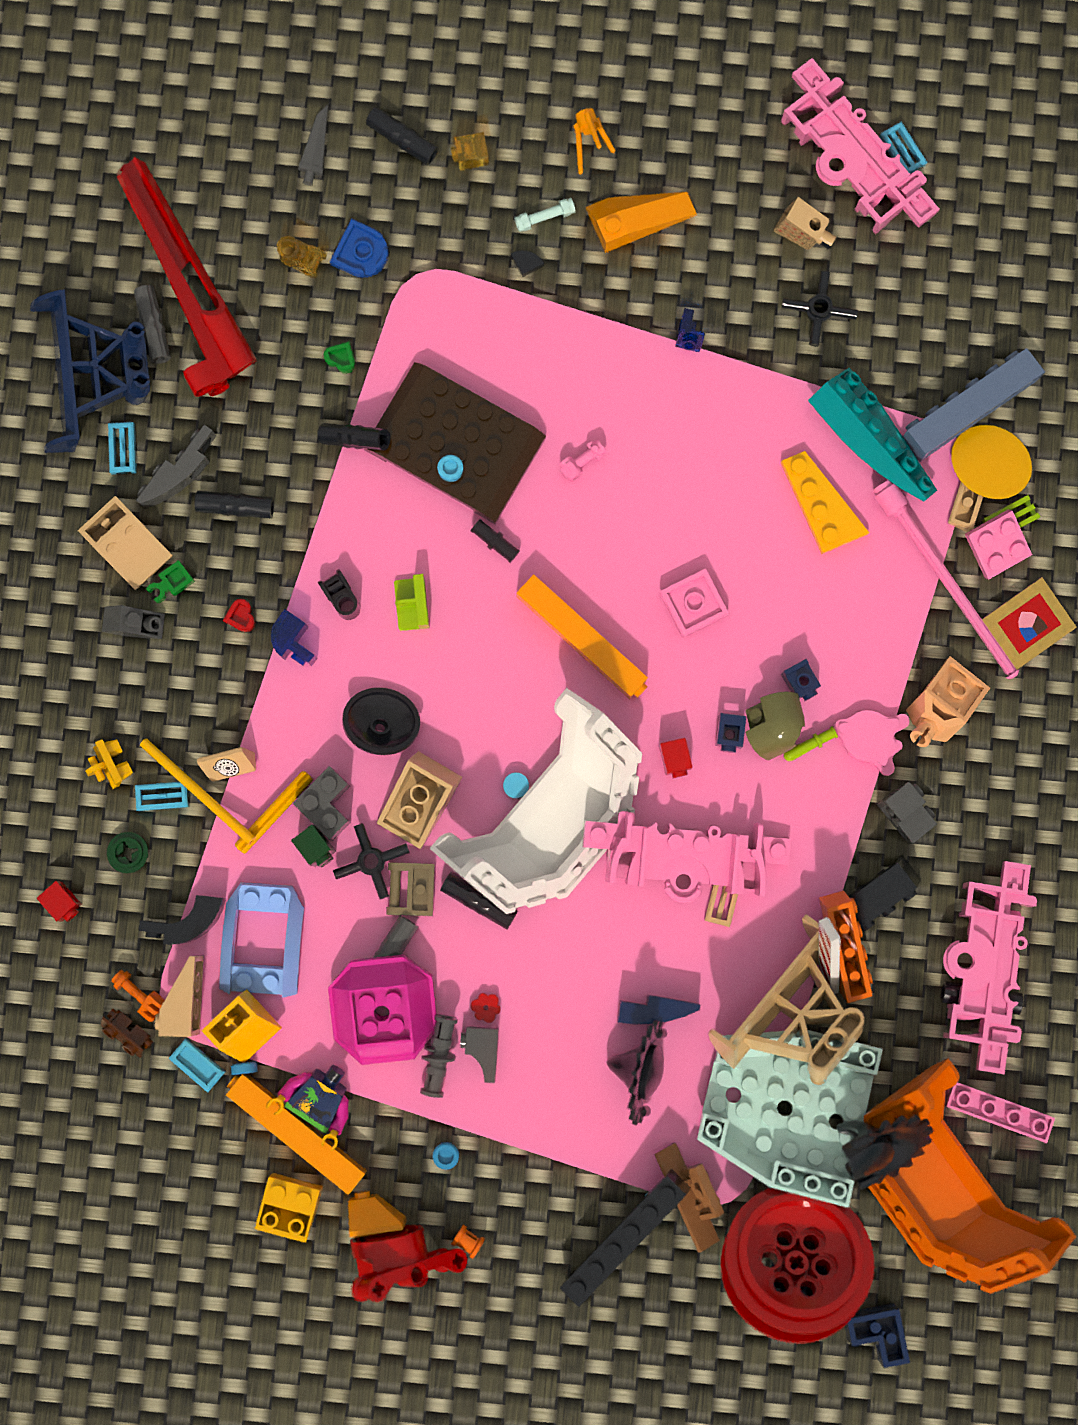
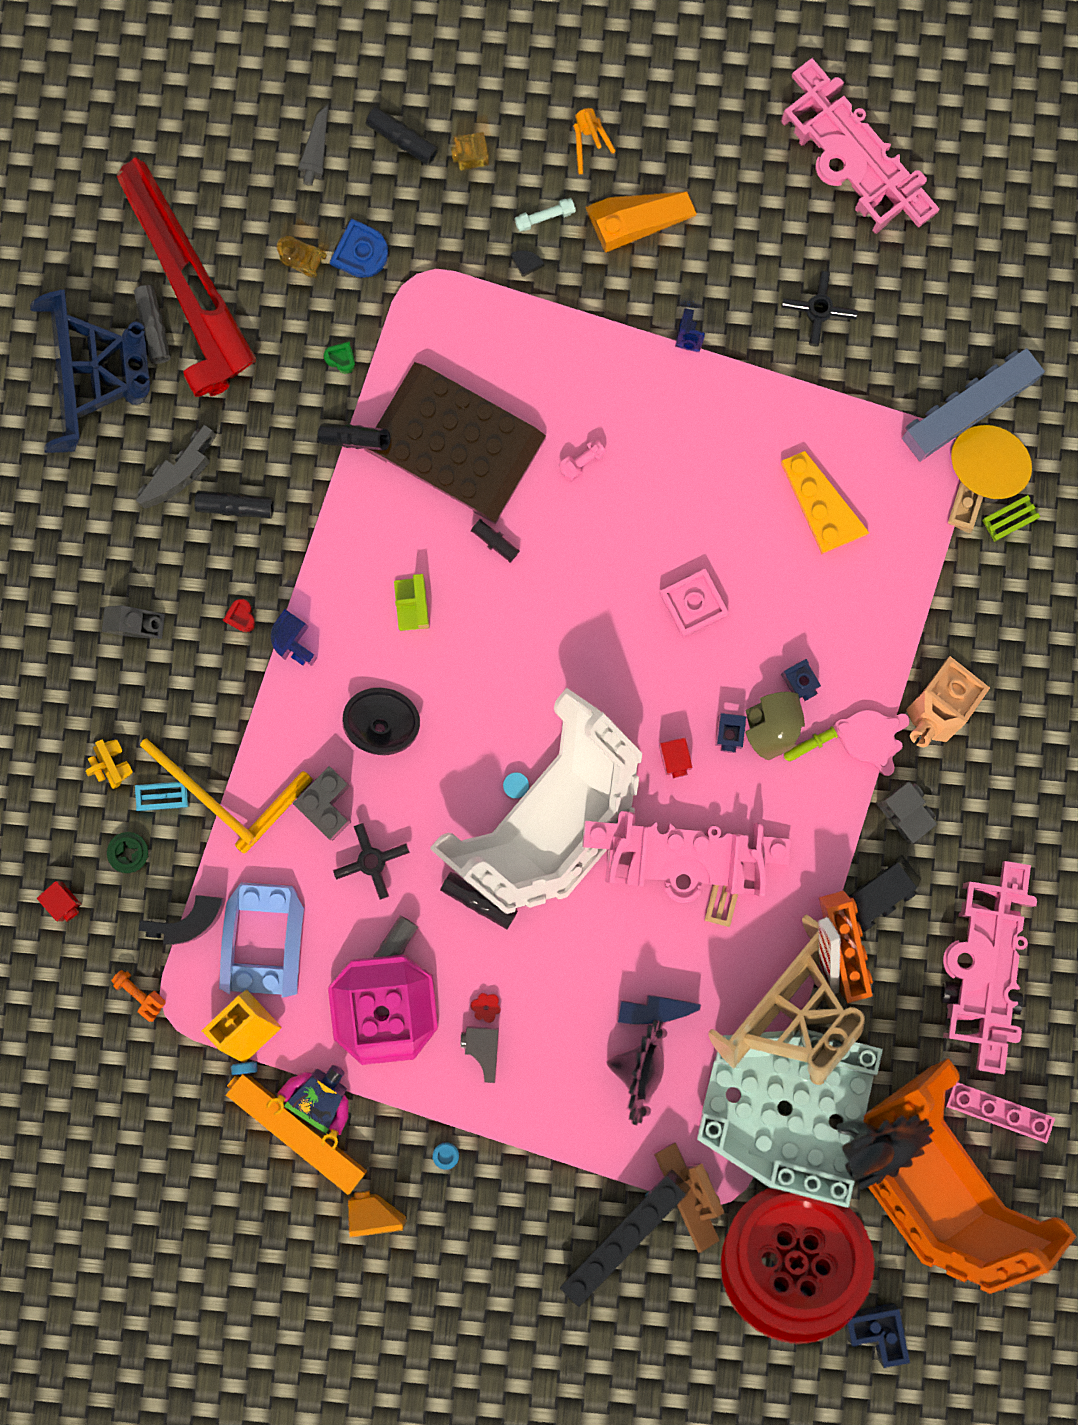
tan slope [78,496,173,590] -> none
reddish brown hinge [100,1008,153,1058] -> none
medium azure tile [108,422,137,475] -> none
green plate [146,560,195,603] -> none
tan slope [155,955,204,1037] -> none
medium azure tile [168,1038,226,1092] -> none
tan slope [197,747,256,781] -> none
yellow slope [255,1173,323,1243] -> none
dark green brick [291,825,336,868] -> none
black piece [318,569,360,620] -> none
red piece [350,1224,467,1302] -> none
tan slope [377,751,462,849] -> none
dark tan plate [386,863,435,916] -> none
dark grey piece [420,1014,458,1098] -> none
medium azure tile [437,455,464,482] -> none
orange bush [451,1224,485,1259] -> none
light orange brick [516,574,648,700] -> none
tan torso [773,197,836,250] -> none
teal wedge [808,368,938,502] -> none
flag [873,480,1077,679] -> none
medium azure tile [879,122,927,174] -> none
bright pink plate [965,509,1032,579] -> none

